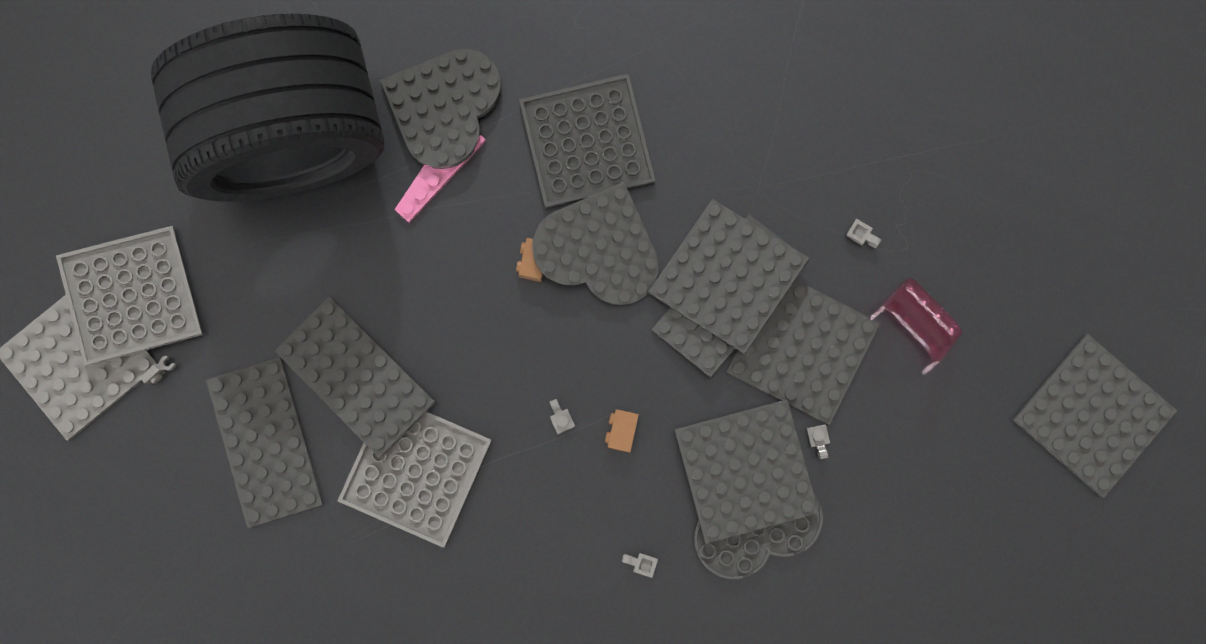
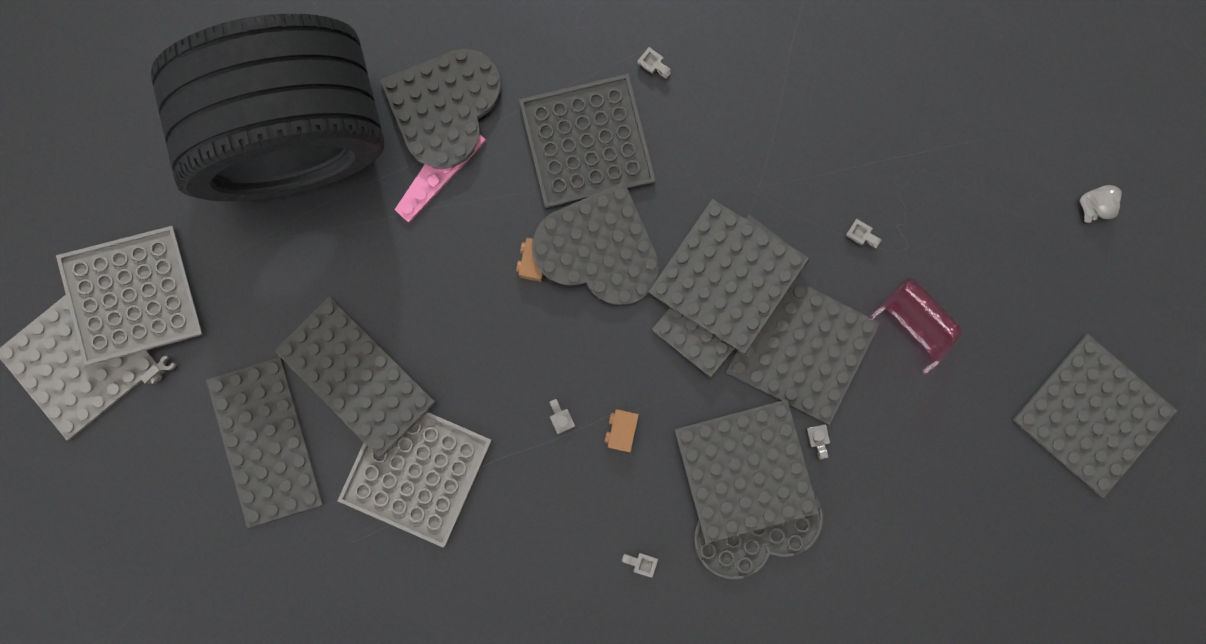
none -> light grey plate [638,47,671,79]
none -> light grey piece [1080,185,1122,223]

